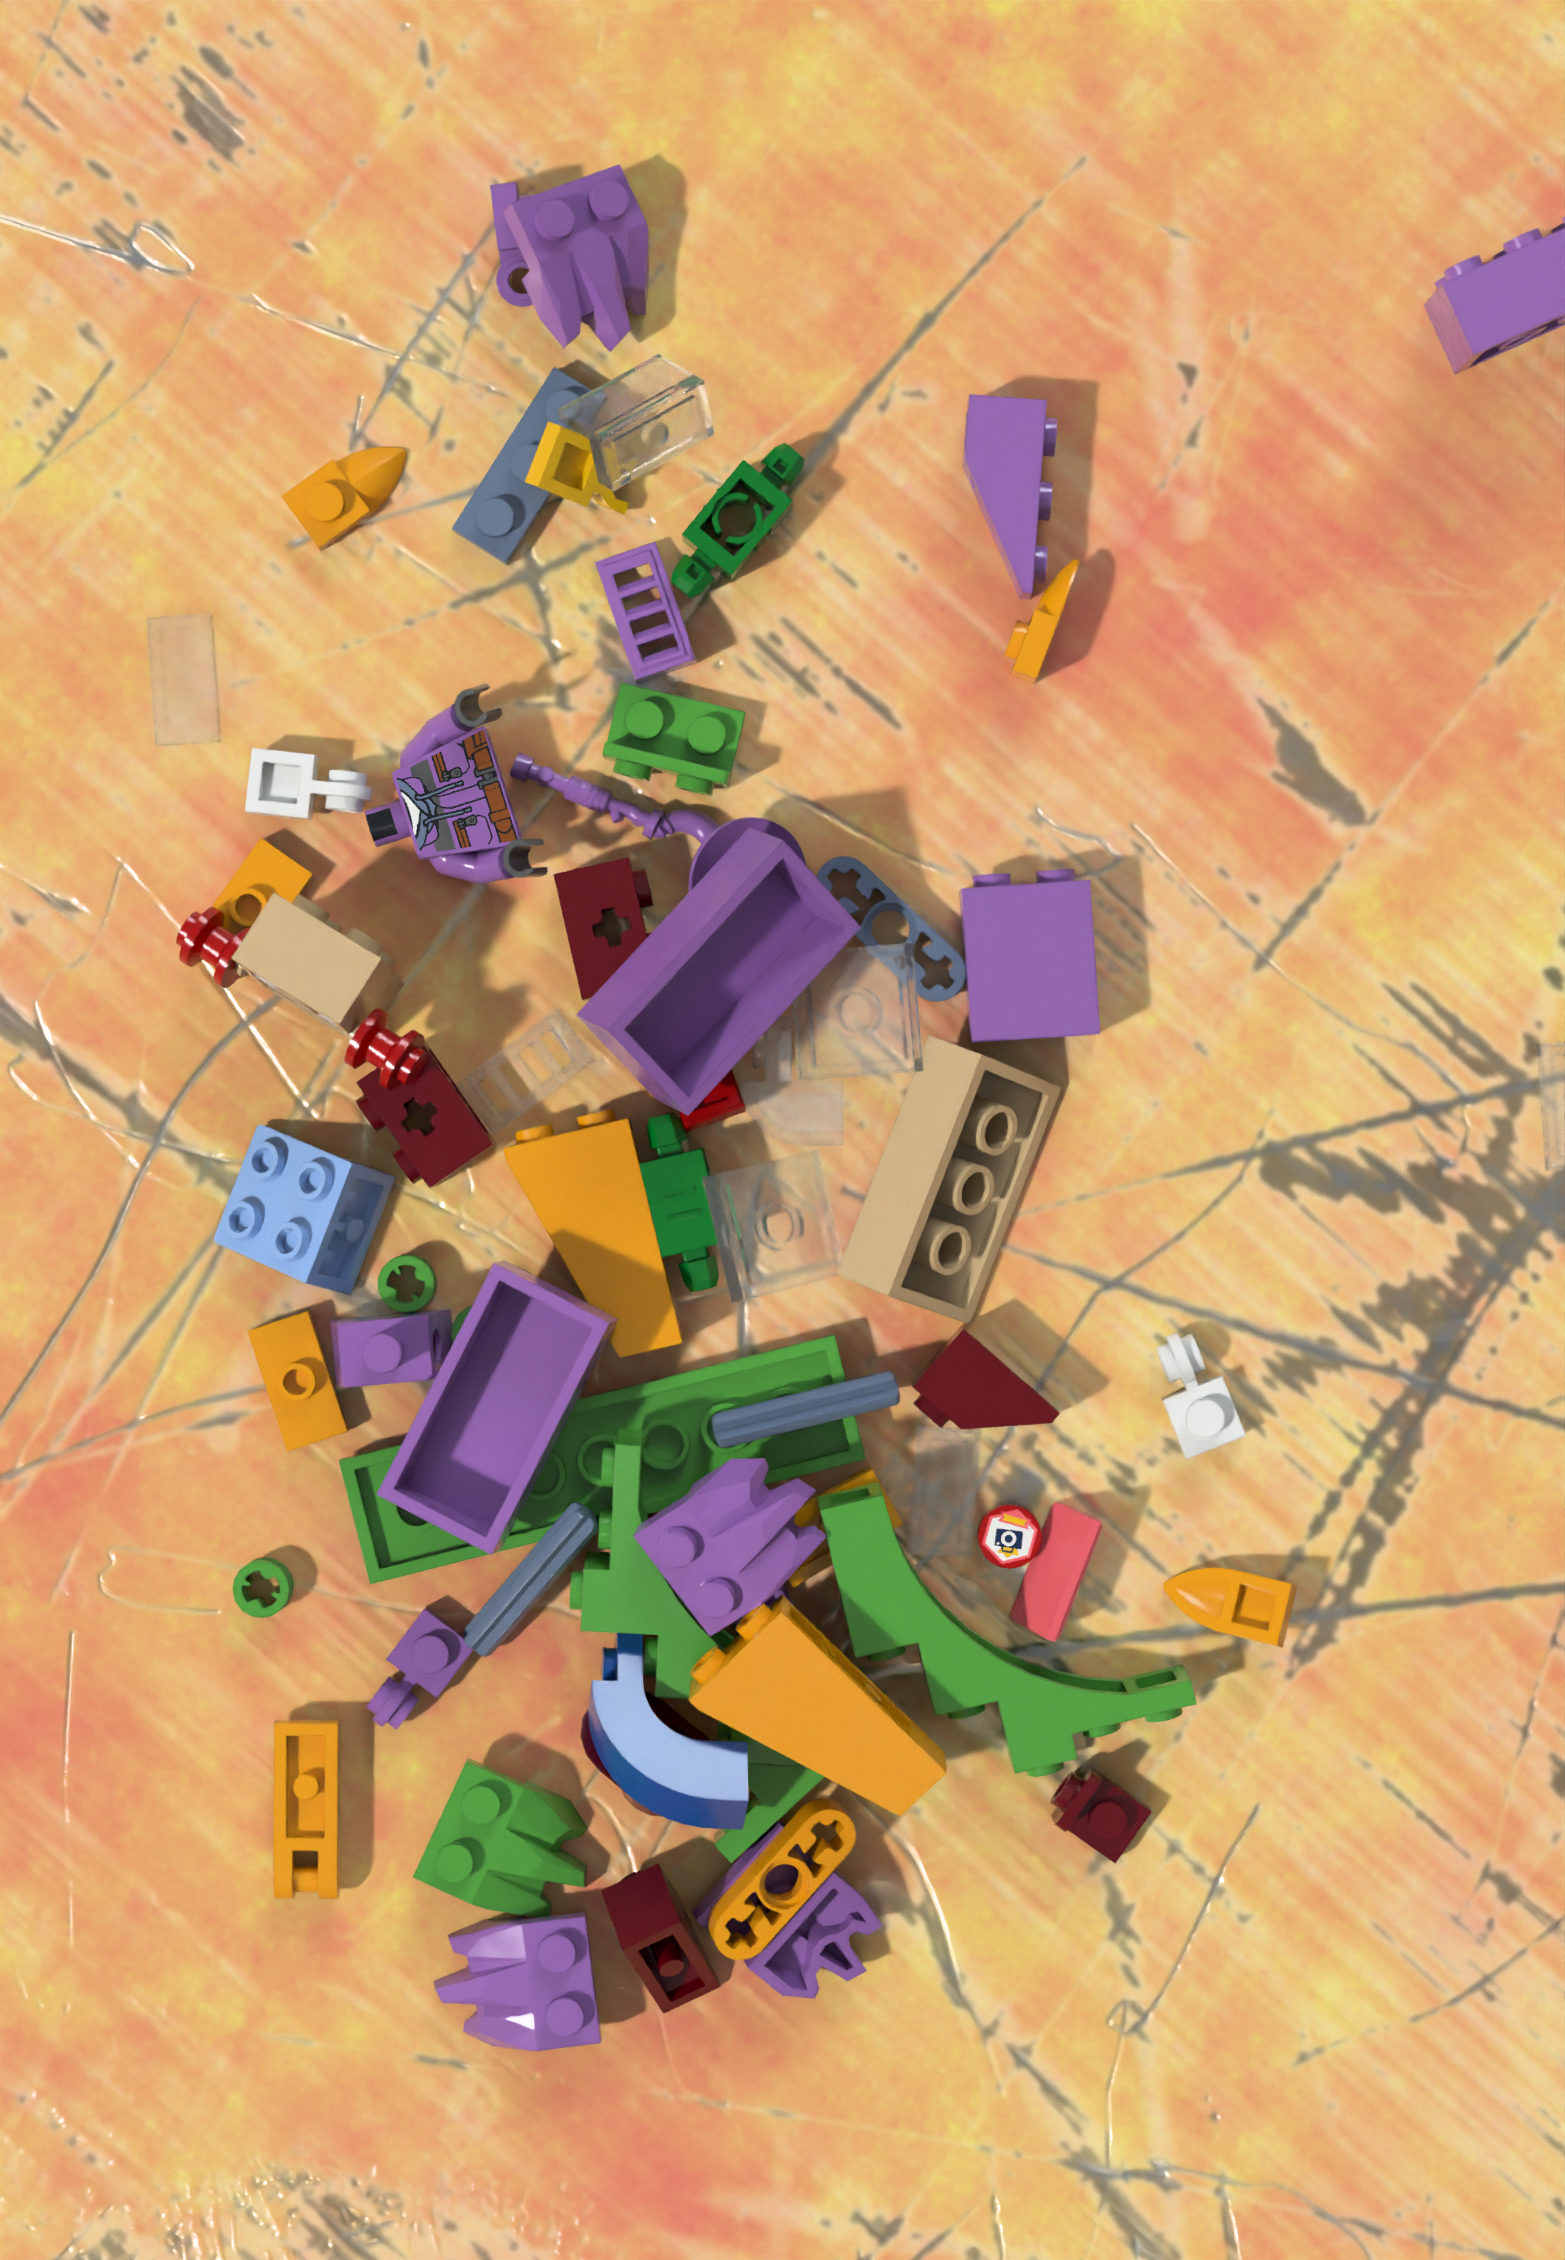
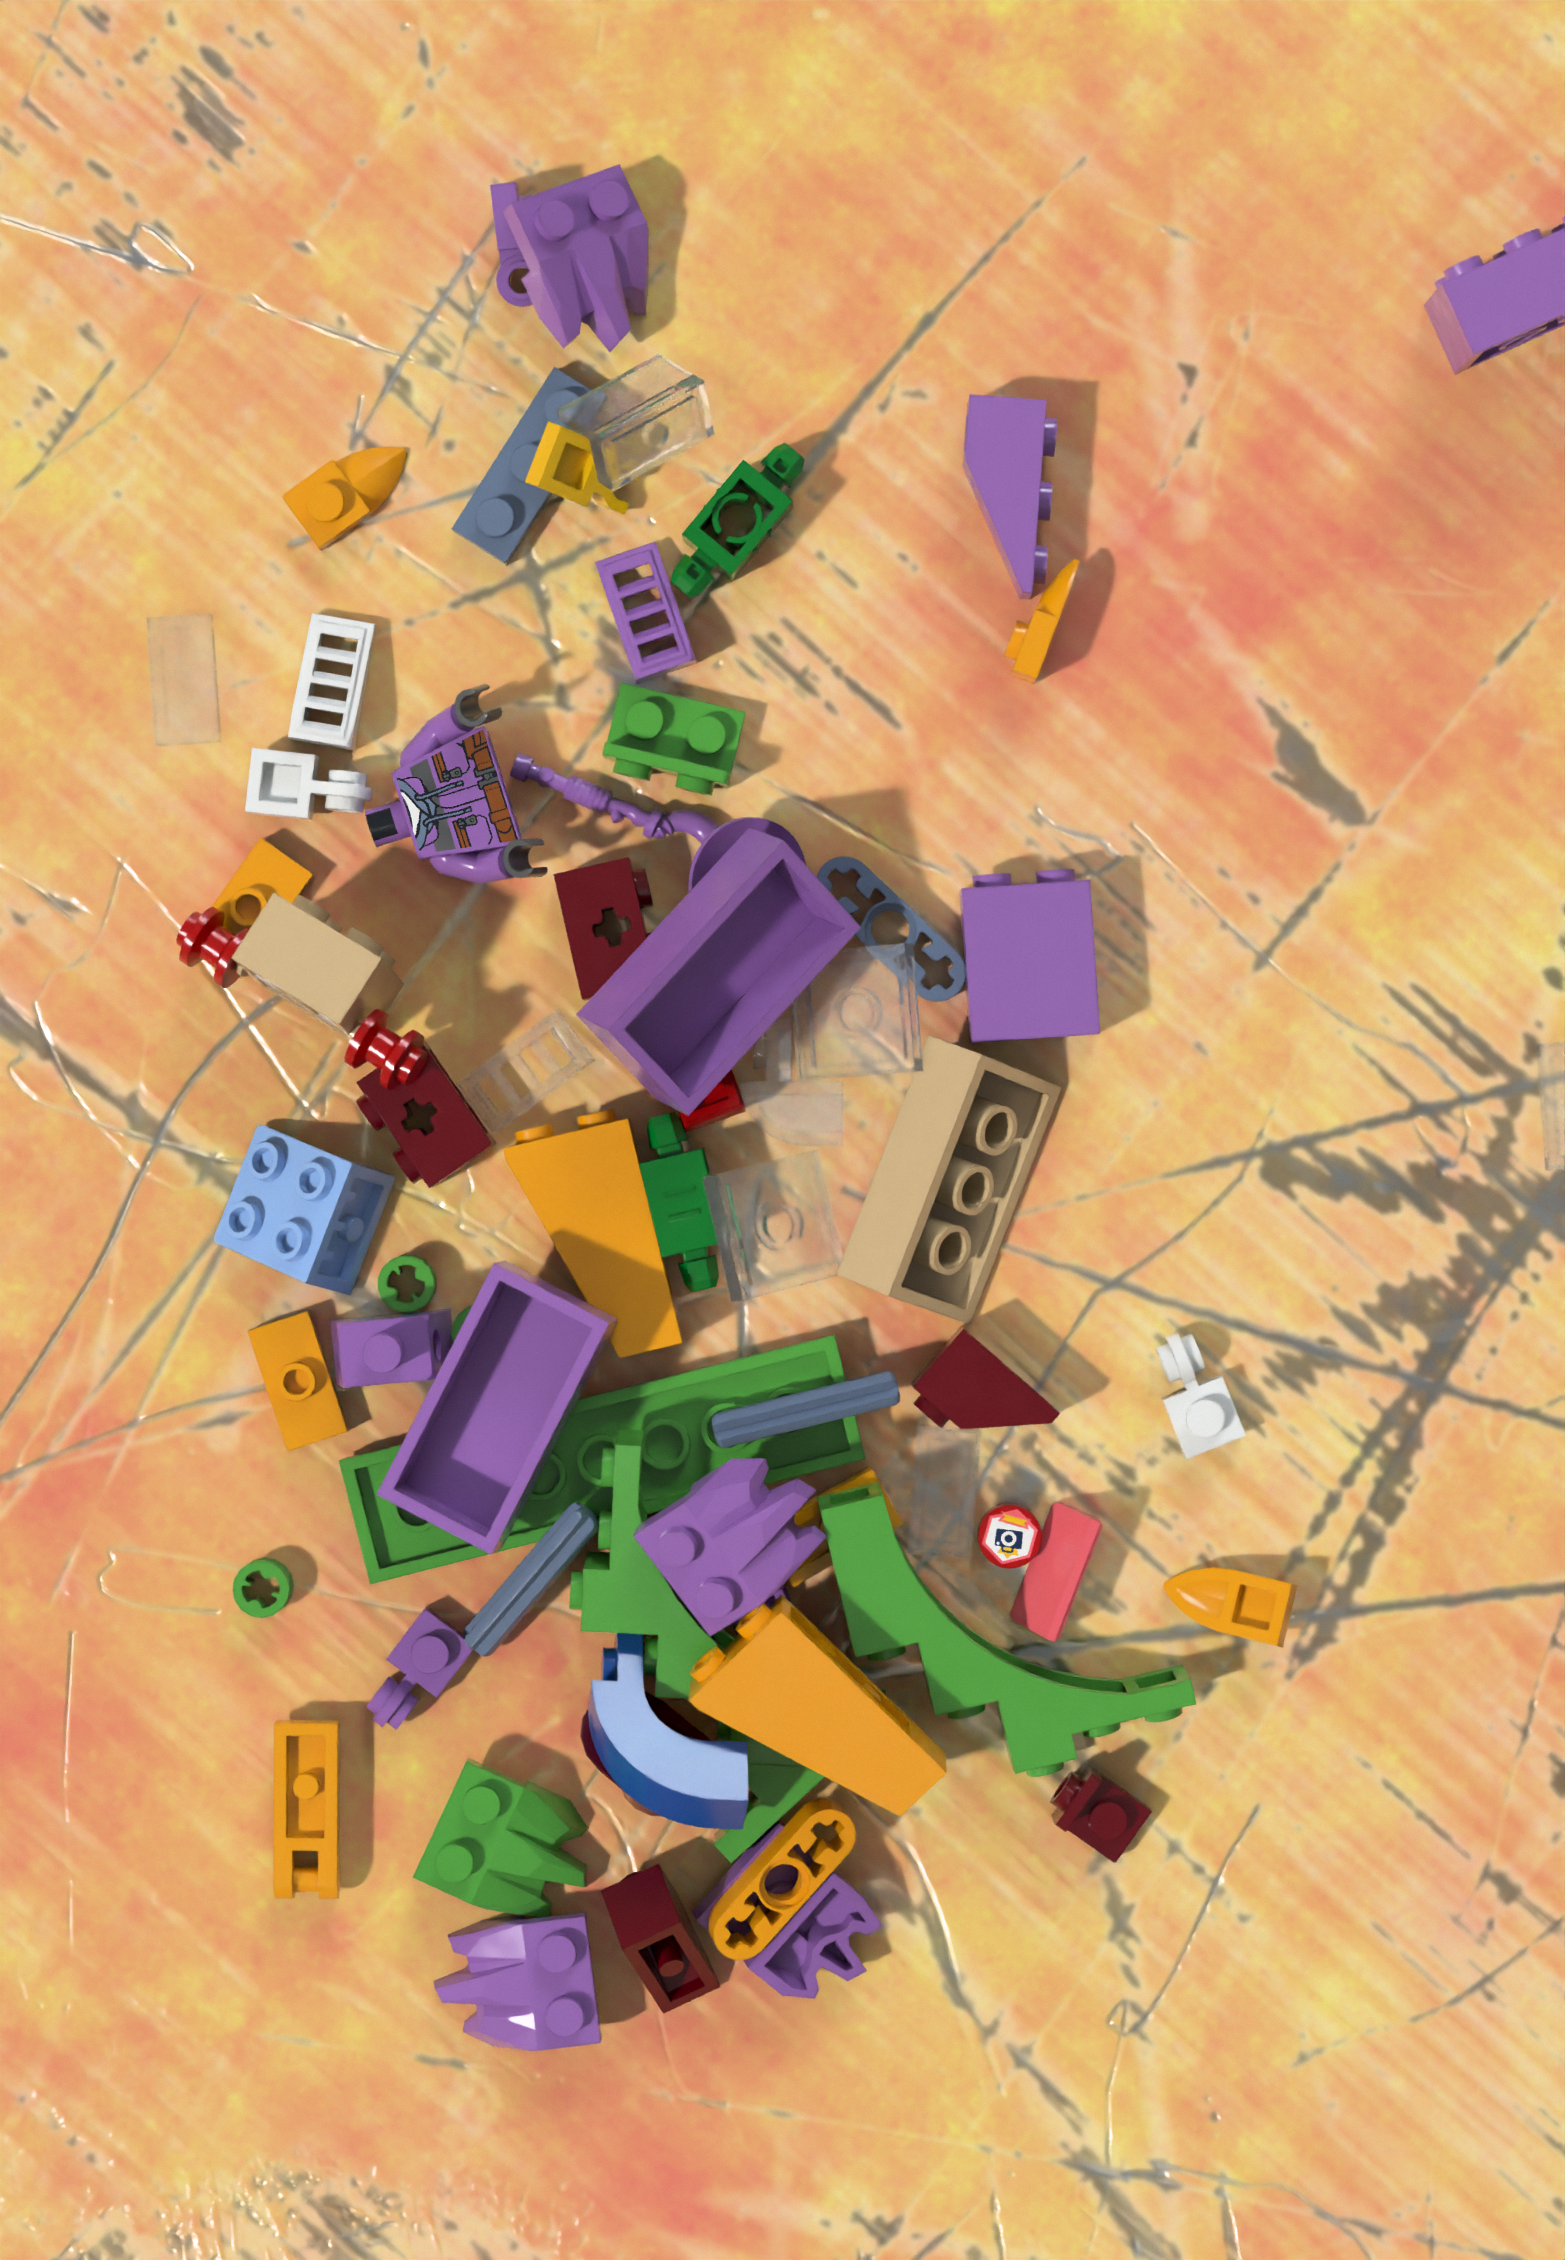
none -> white slope [288,613,376,751]

